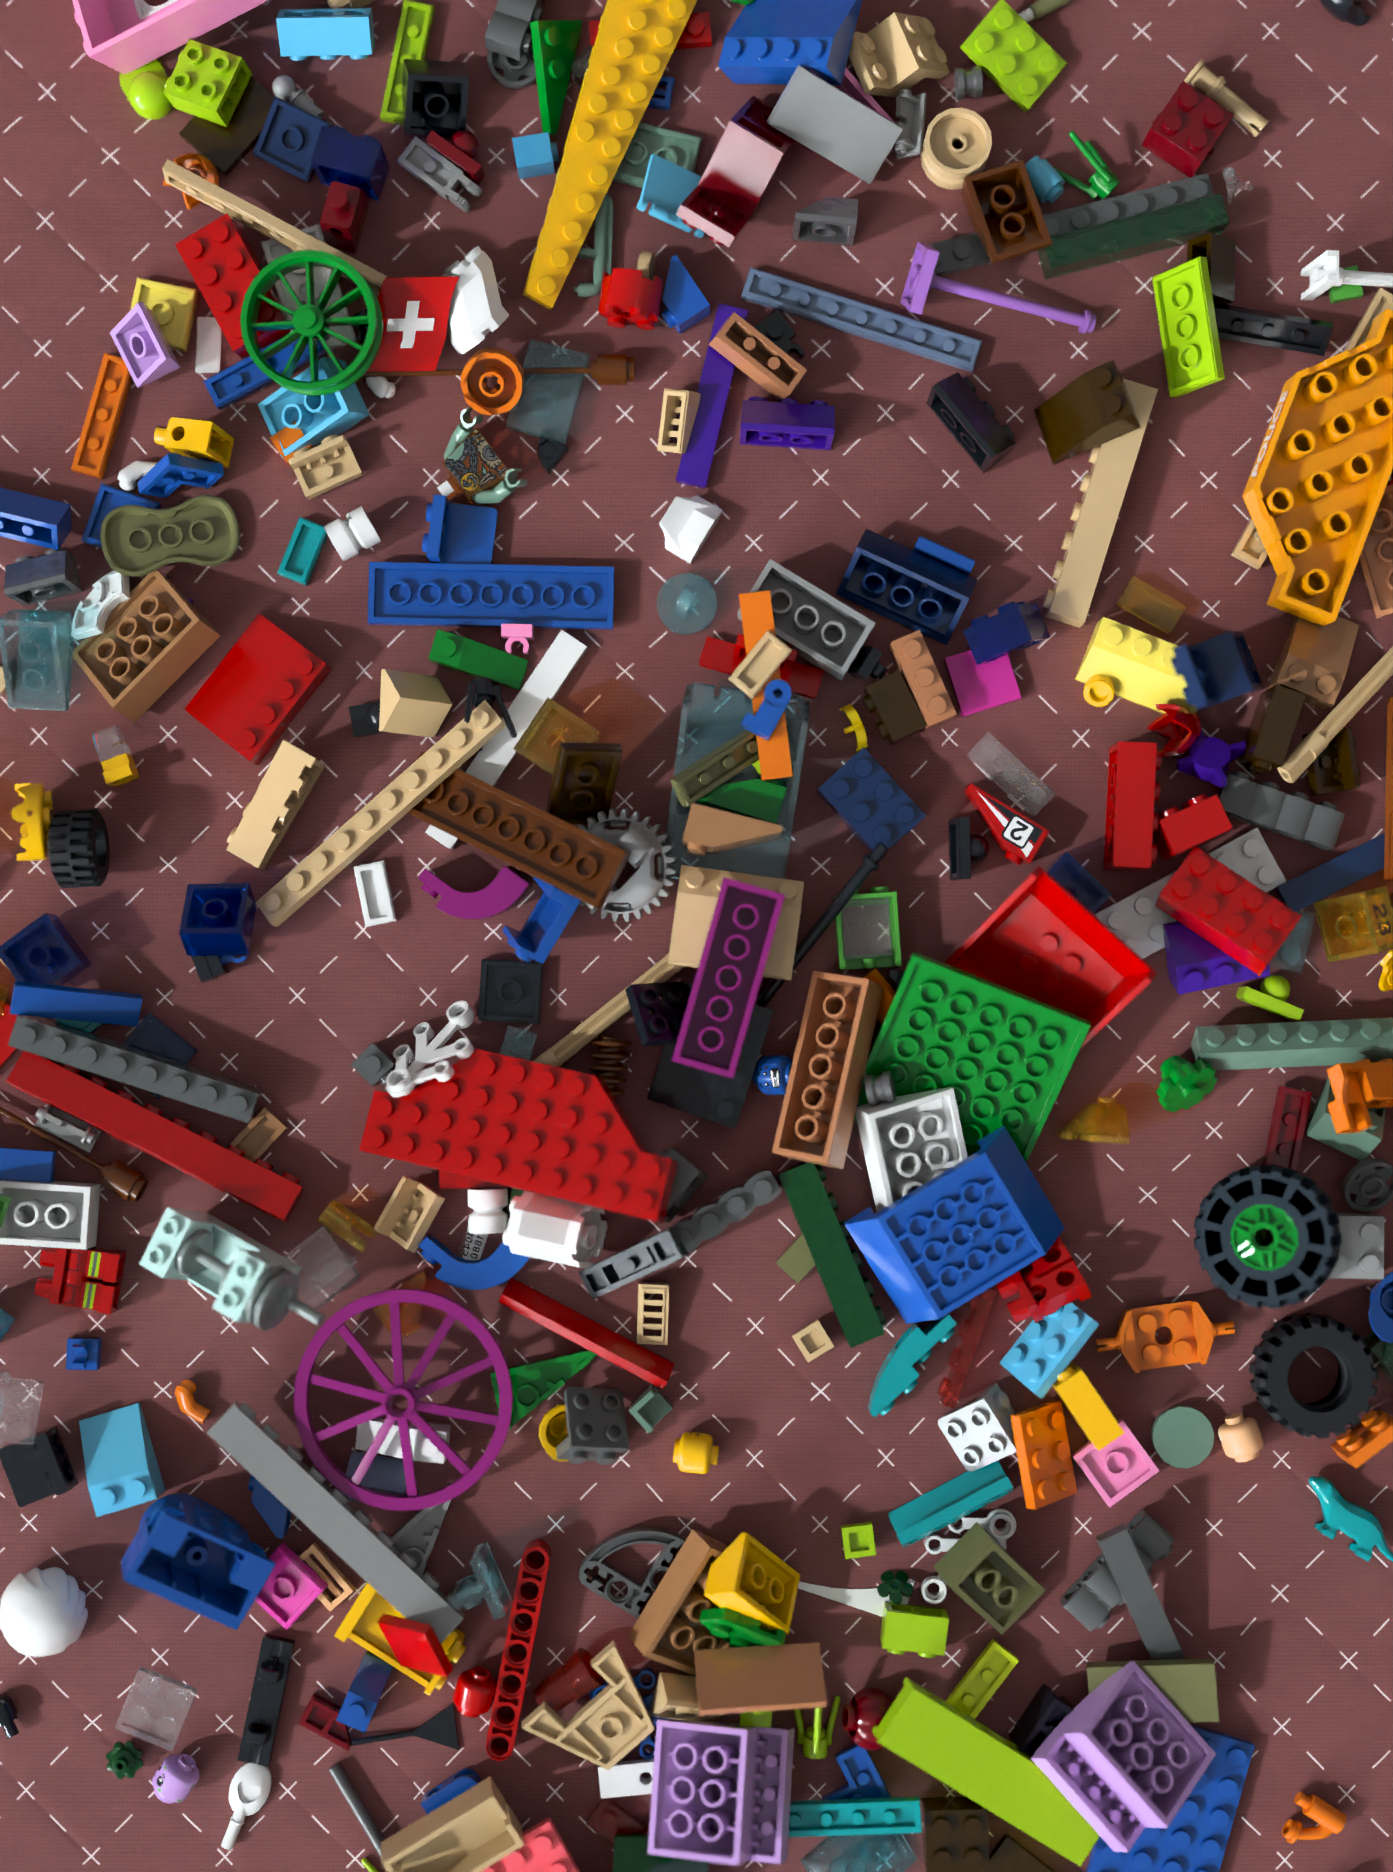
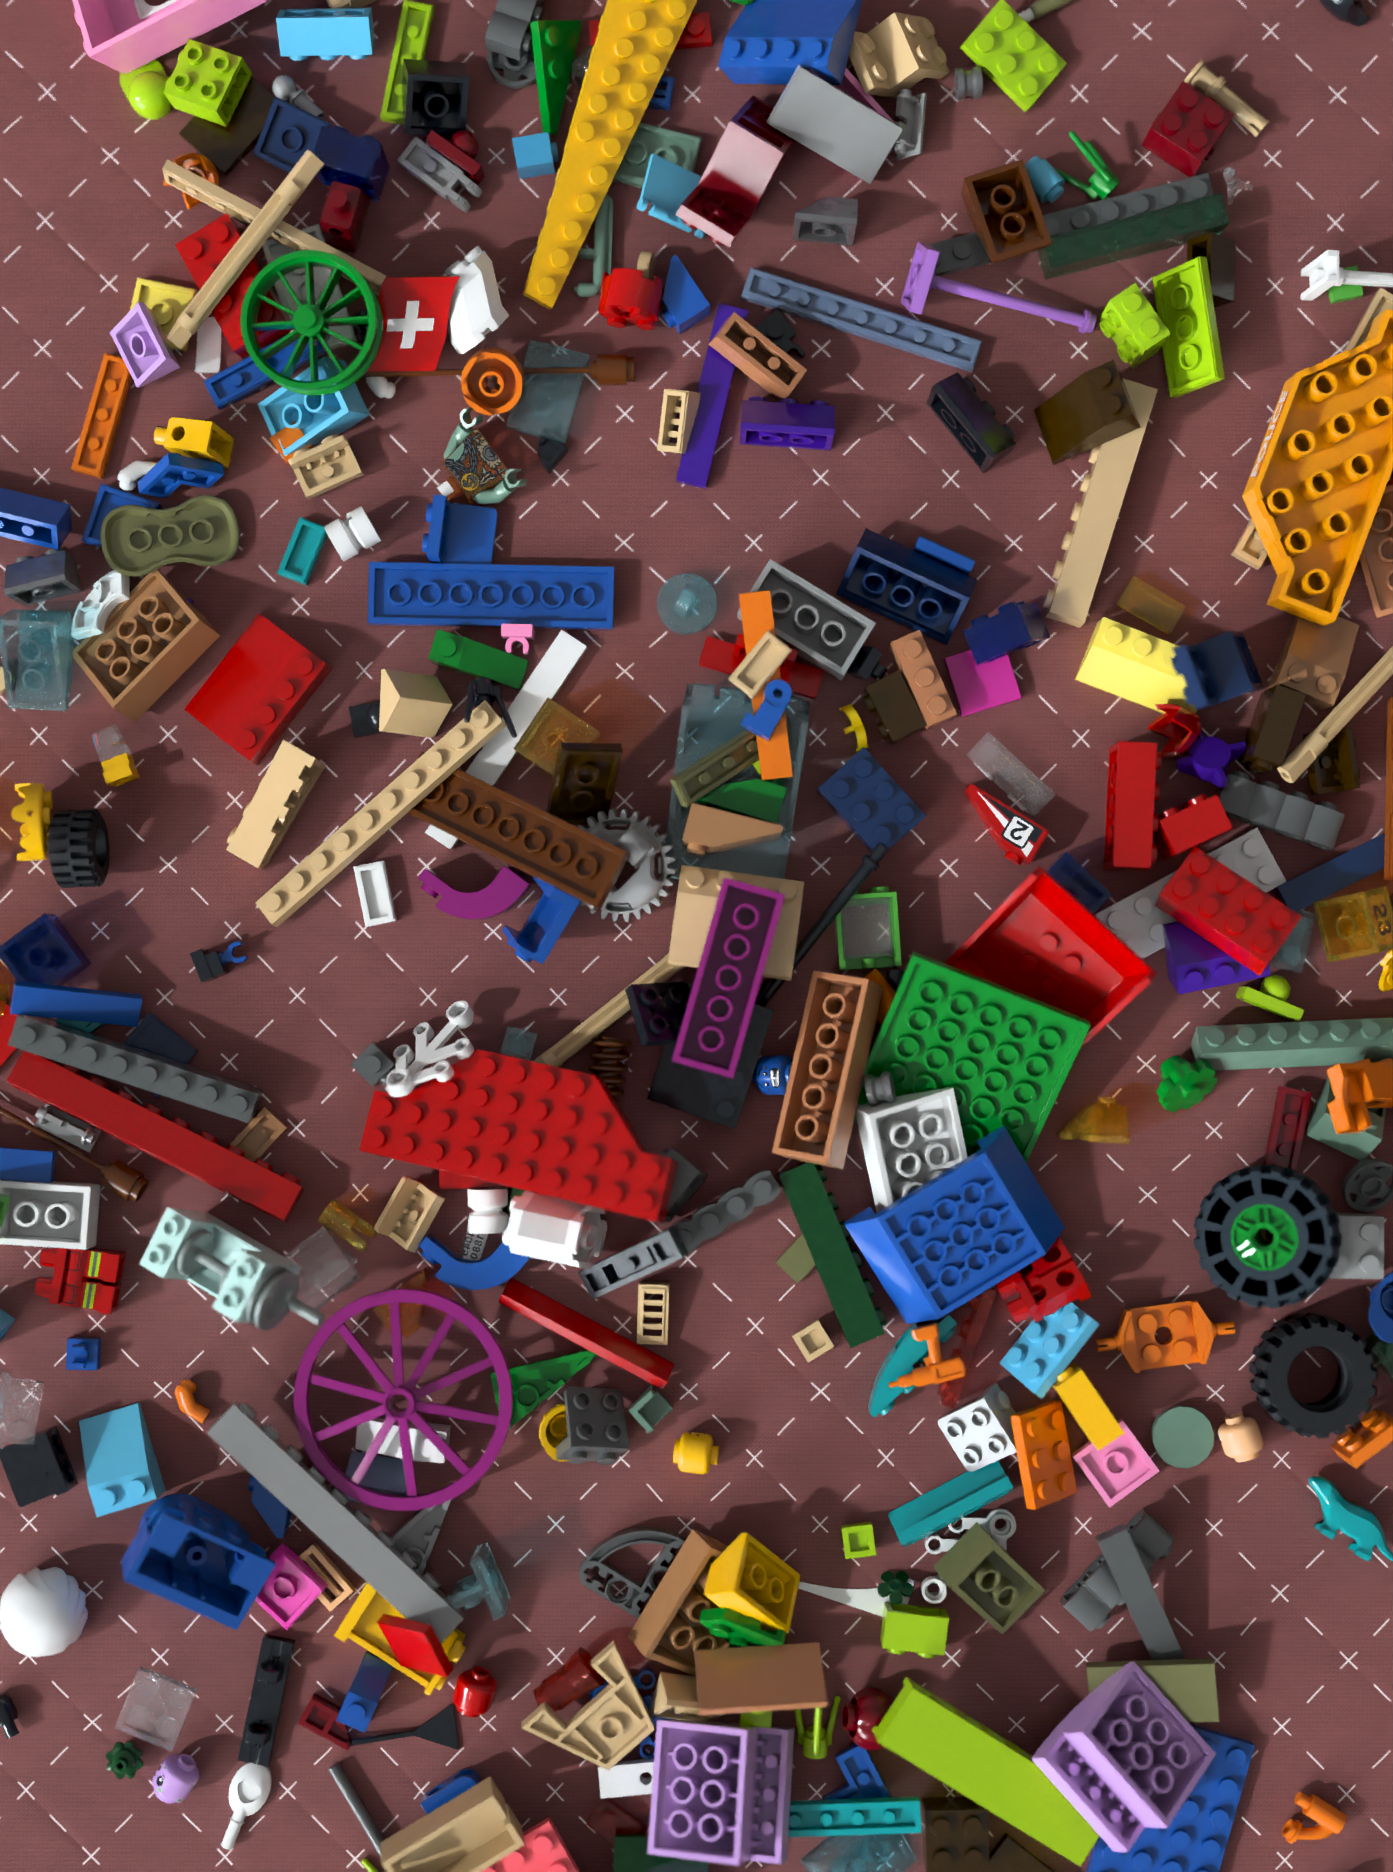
clear blue brick [179,883,257,956] -> none
black tile [478,959,544,1024] -> none
red beam [486,1539,551,1761] -> none
white slope [659,495,723,564] -> none
tan wheel [921,107,992,190] -> none
neon yellow plate [945,1638,1019,1719] -> none
black tile [948,817,989,881] -> none
black hinge [1009,1684,1074,1758] -> none
yellow tile [1083,674,1115,707] -> none
black plate [1213,302,1333,356] -> none
none -> tan piece [165,149,325,349]
none -> orange piece [888,1323,966,1388]
none -> lime brick [1099,283,1171,368]

